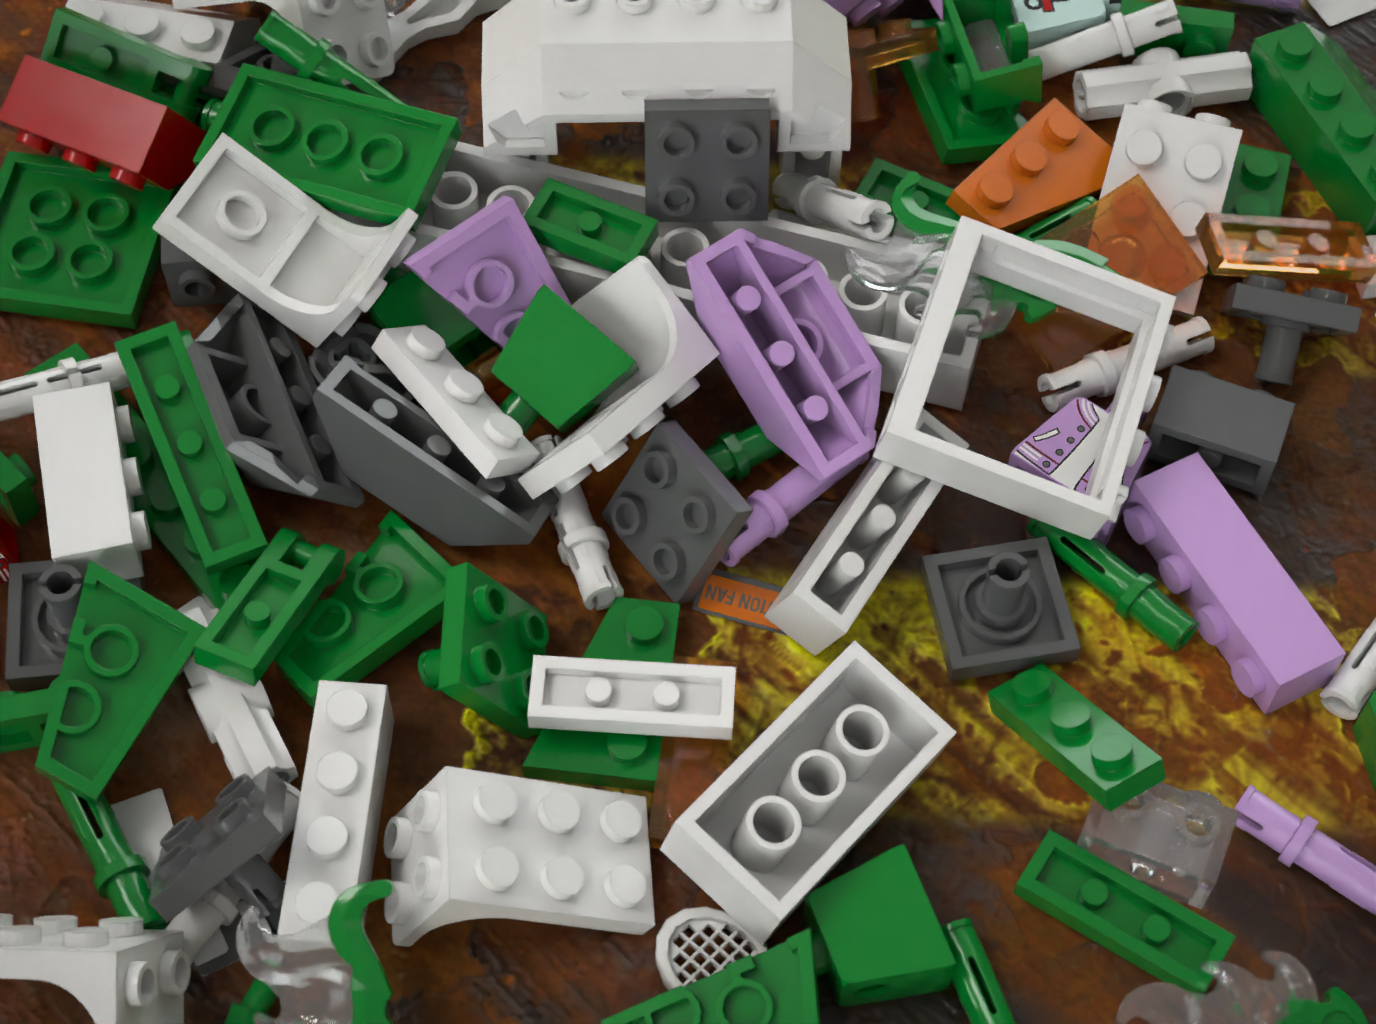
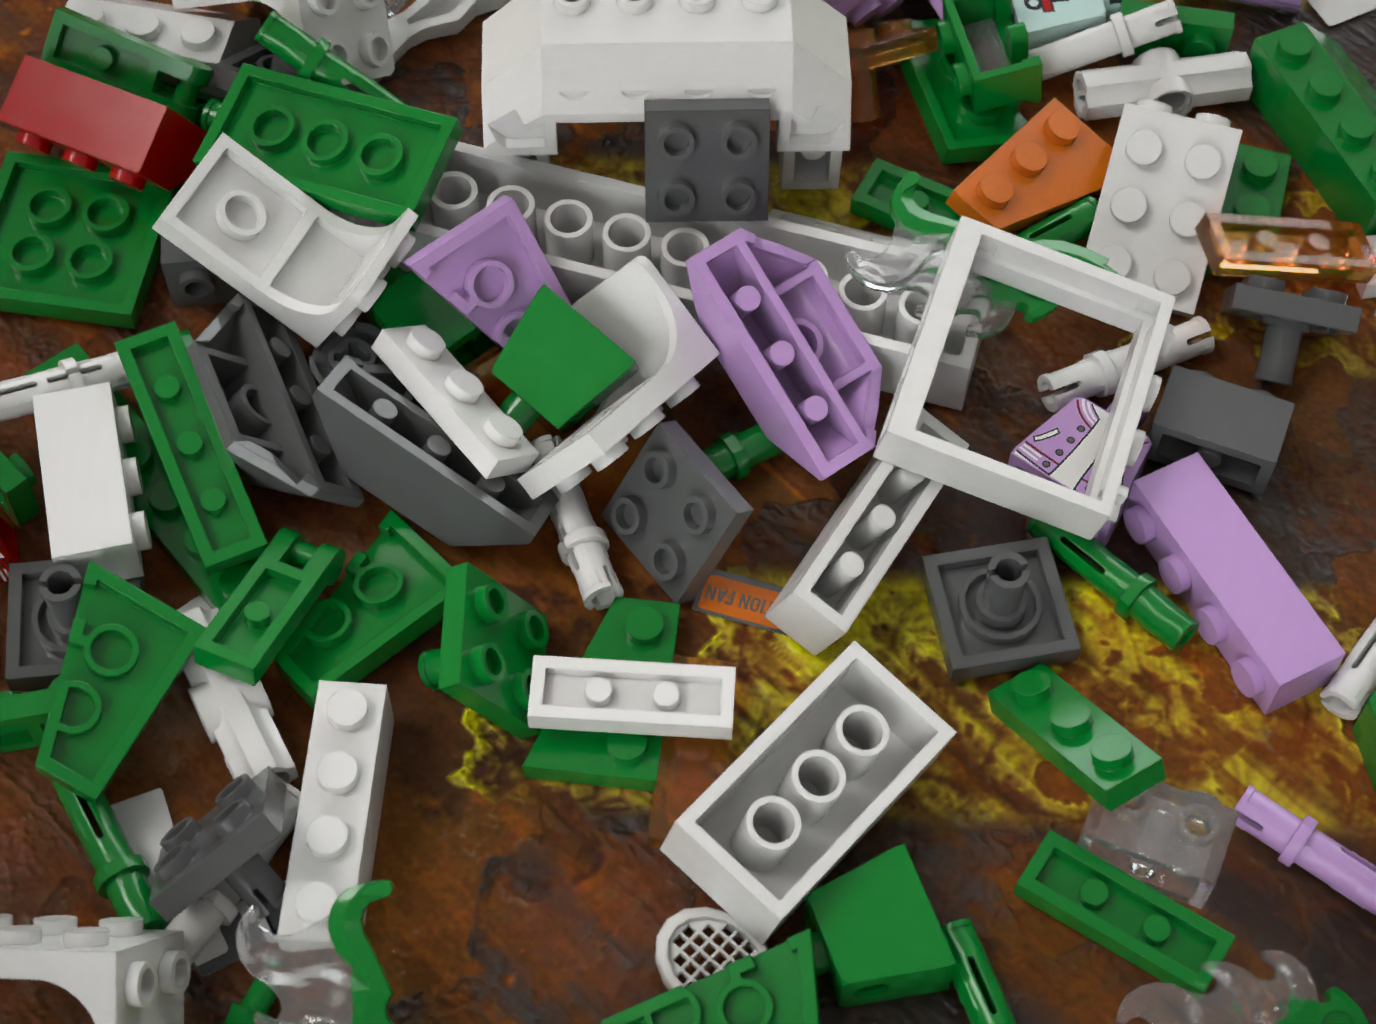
white bracket [384,766,655,947] -> none
green plate [523,178,659,273] -> none
lavender pin [720,451,869,567] -> none
white pin [772,171,894,241] -> none
clear orange plate [1009,173,1208,373] -> none

